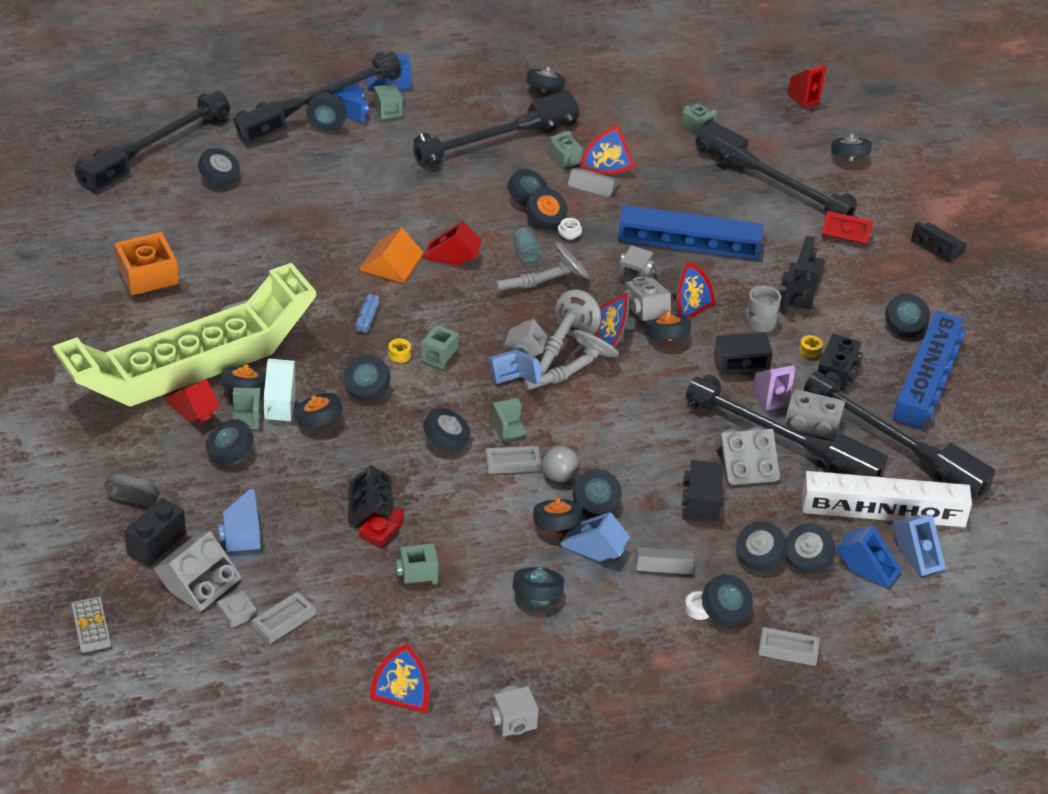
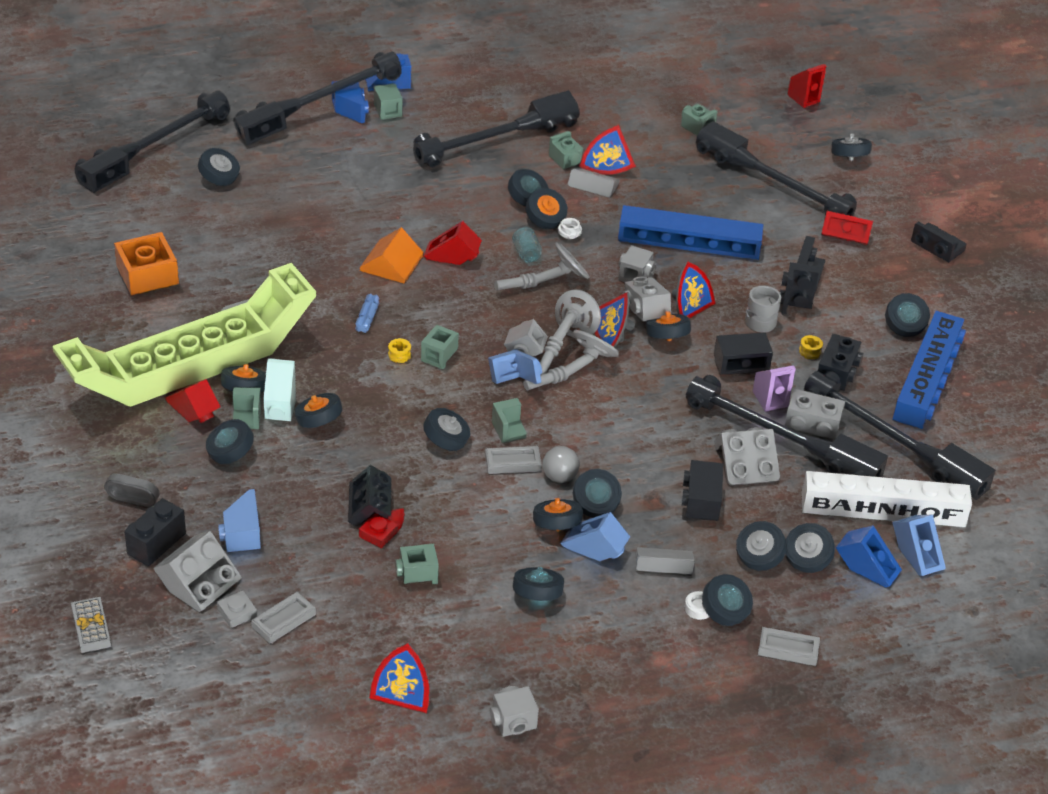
black wheel [306,92,347,131] -> none
black wheel [343,355,391,401] -> none
black wheel [526,66,565,93] -> none

